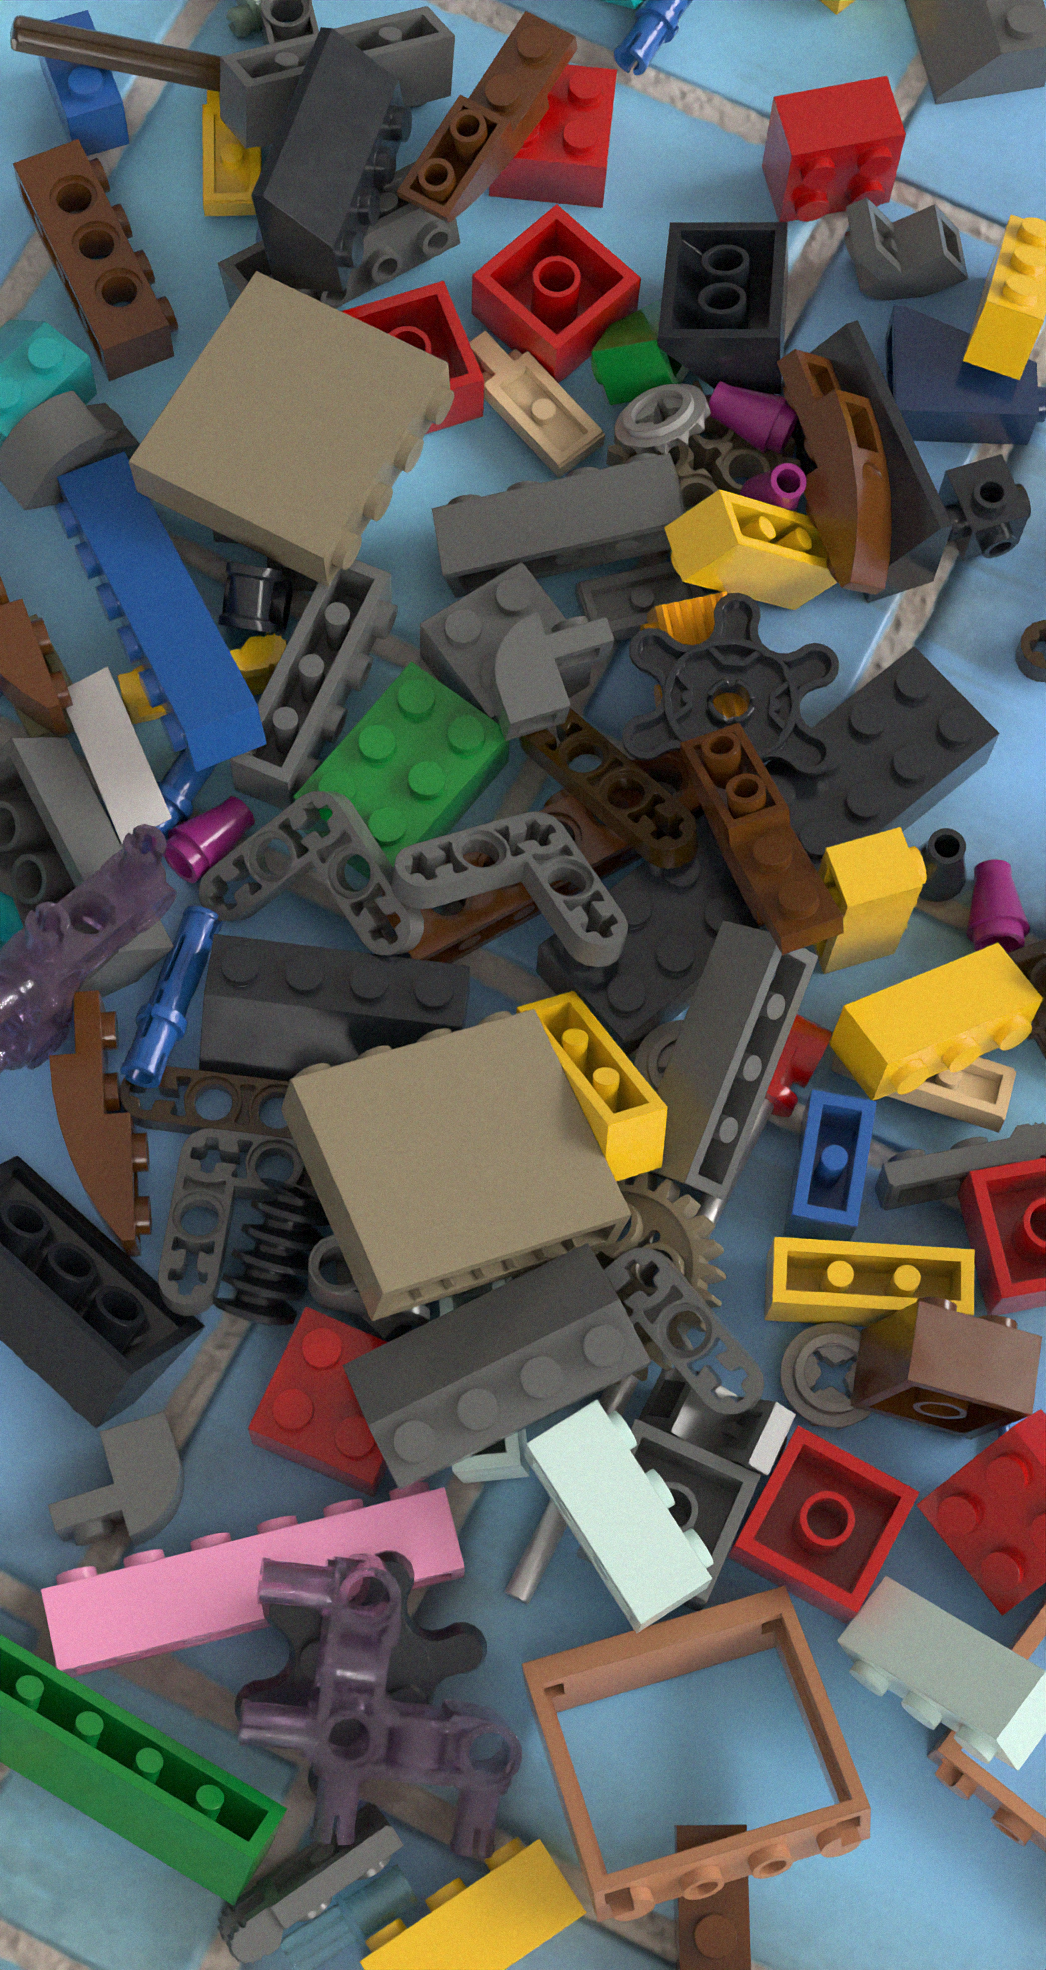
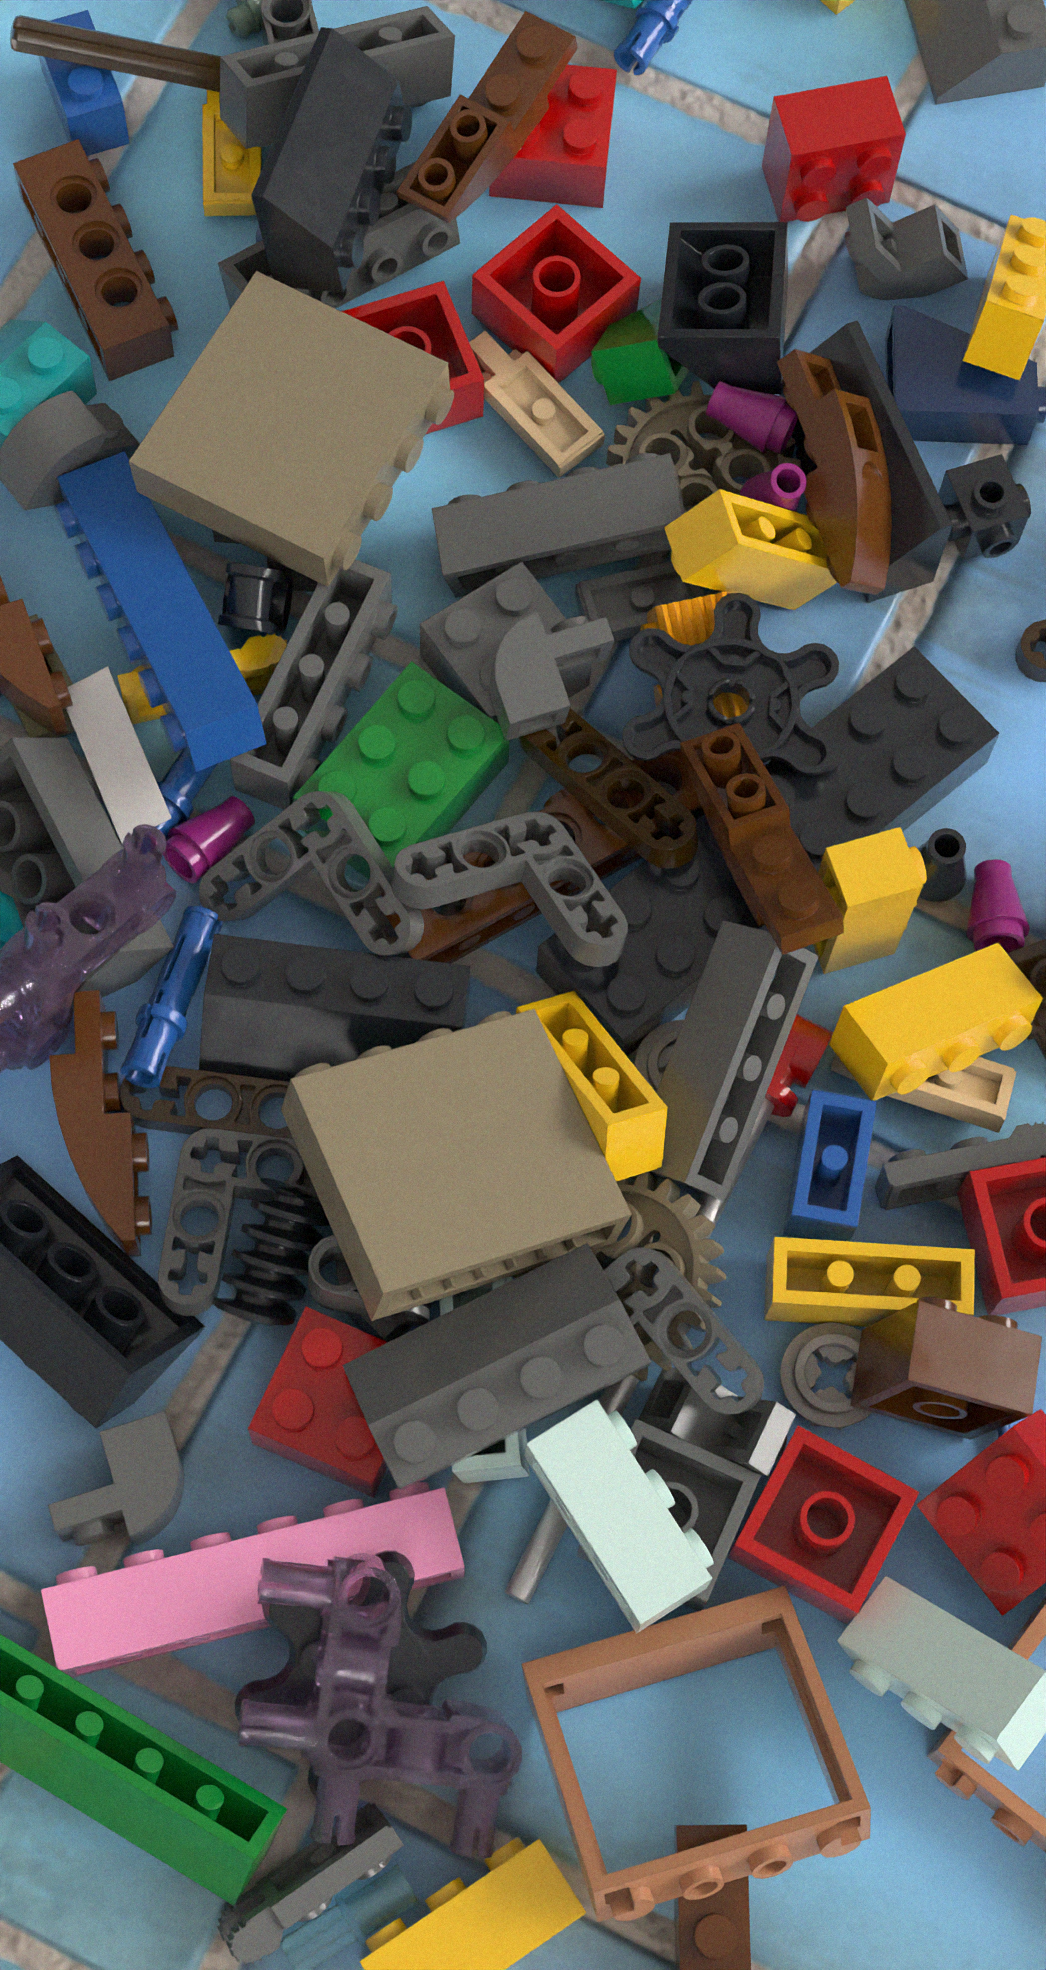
light grey gear [614,384,711,455] -> none

